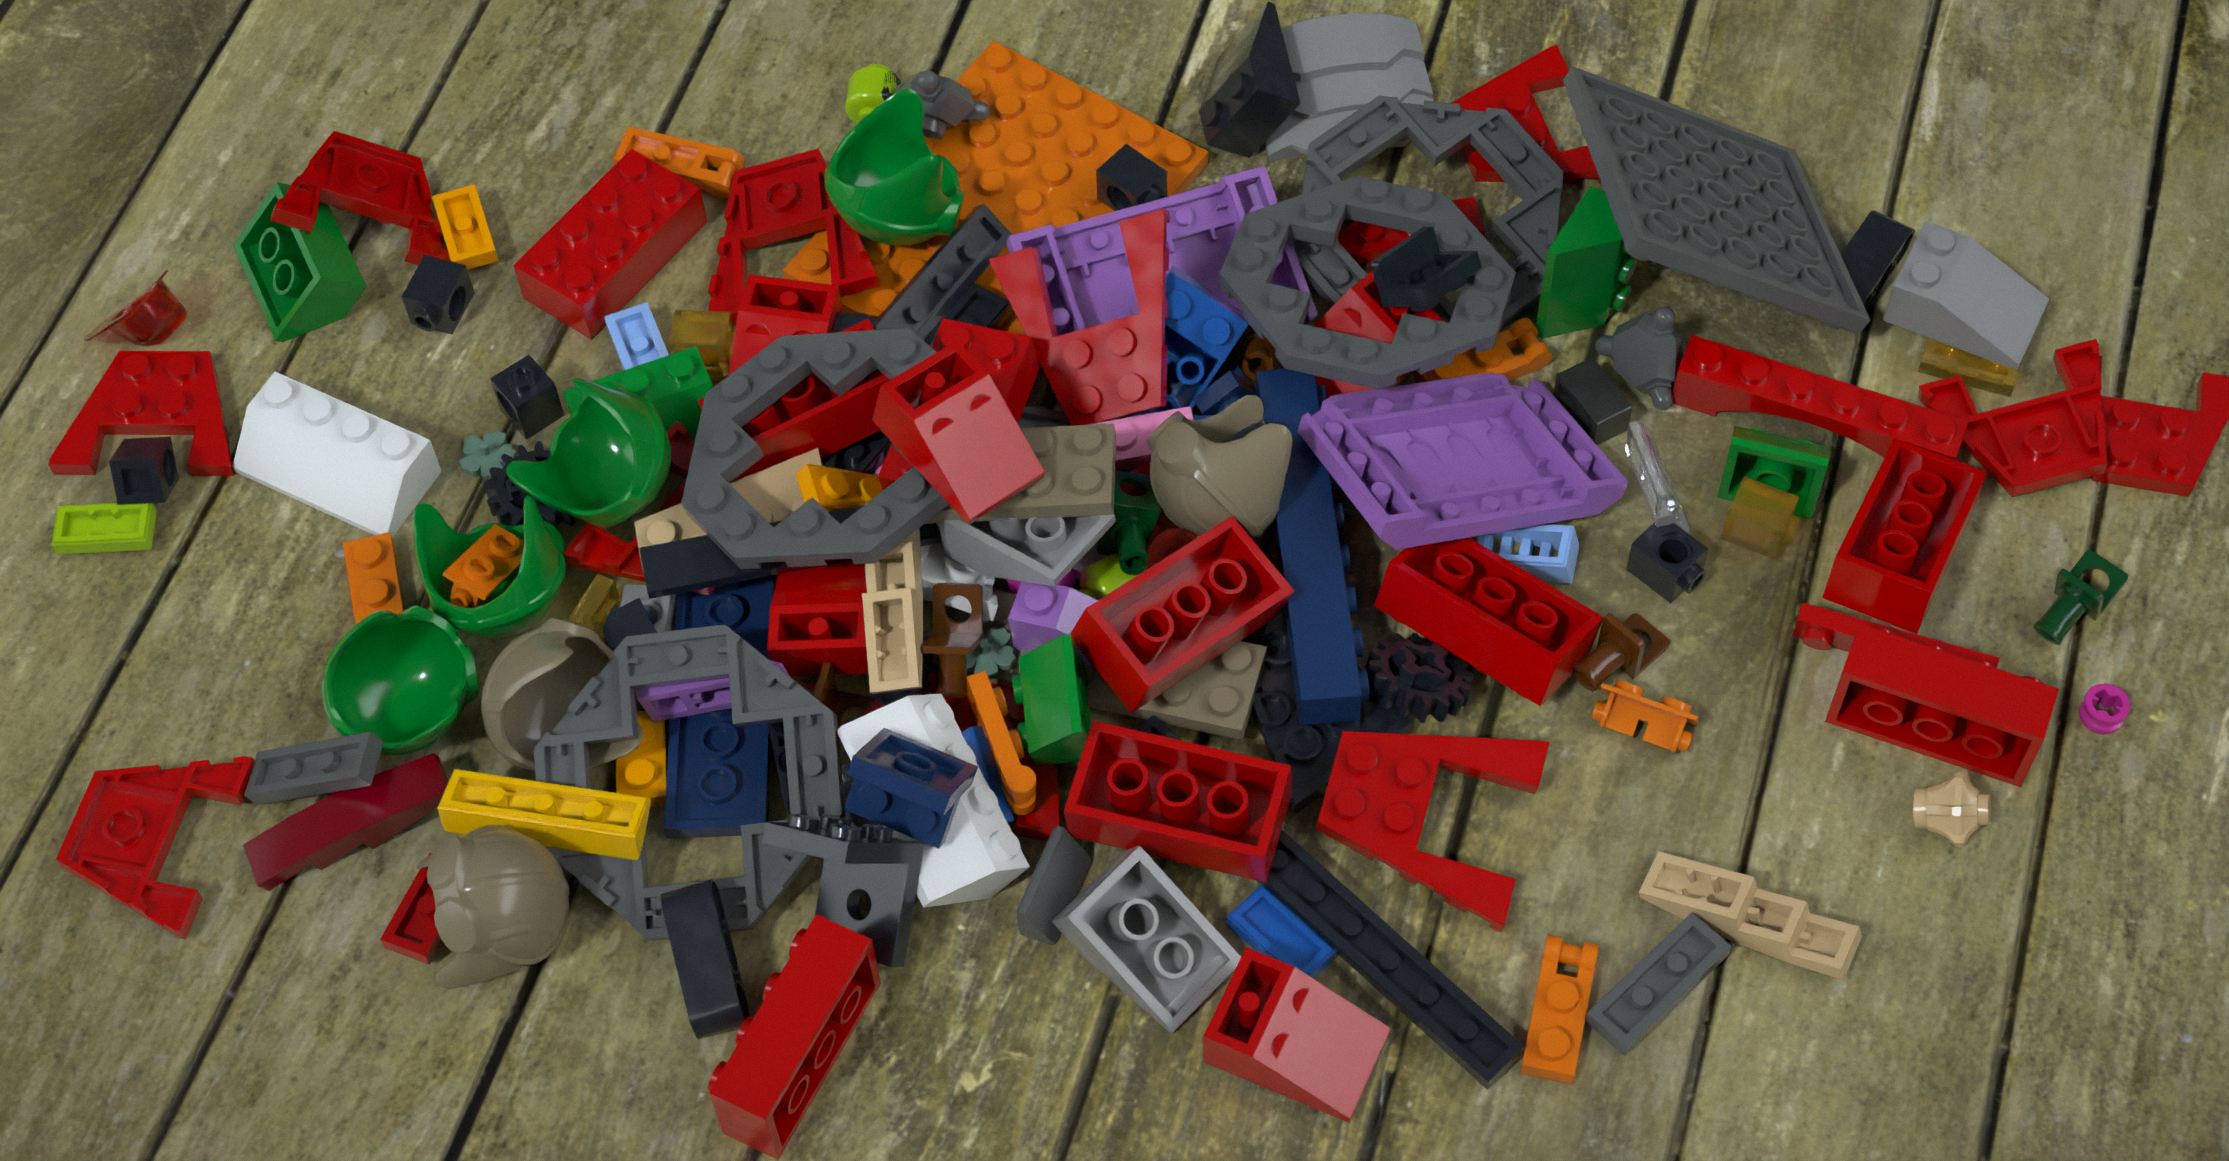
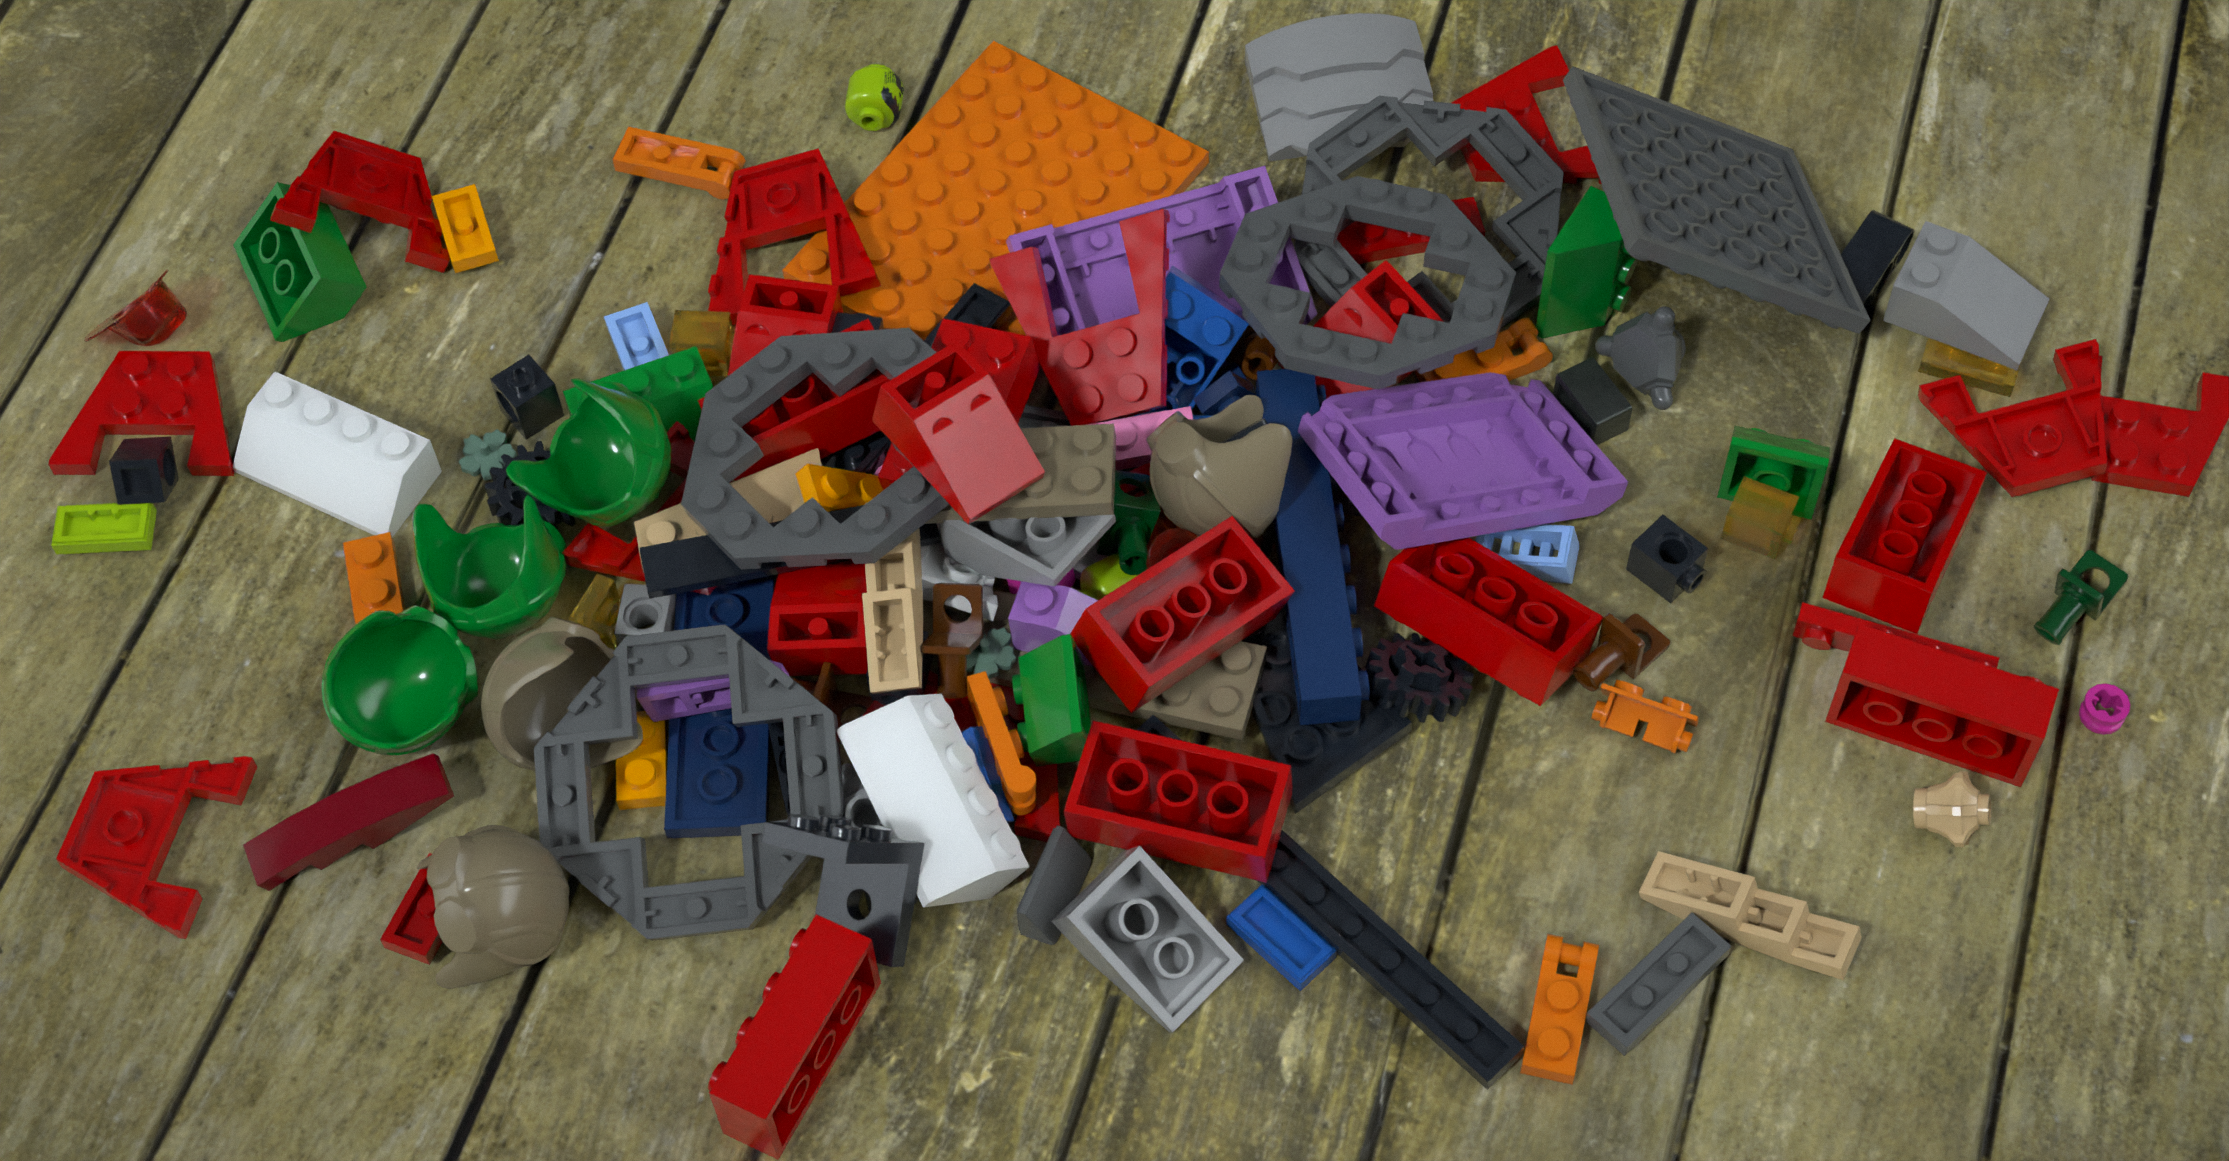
dark grey plate [244,732,384,805] -> none
black brick [401,255,475,335] -> none
yellow slope [437,769,651,860] -> none
orange hinge [442,524,524,608] -> none
red brick [513,148,708,340] -> none
black tile [603,598,658,651] -> none
black beam [661,879,750,1039] -> none
green piece [824,89,965,246] -> none
dark blue bracket [844,728,978,849] -> none
black plate [872,203,1012,341] -> none
dark grey rock [895,70,990,139] -> none
black brick [1096,144,1168,211] -> none
black slope [1199,2,1301,158] -> none
slope [1203,947,1391,1123] -> none
red wing [1315,731,1550,932] -> none
black bracket [1371,227,1482,311] -> none
clear slope [1625,421,1690,534] -> none
red arch [1672,335,1969,460] -> none

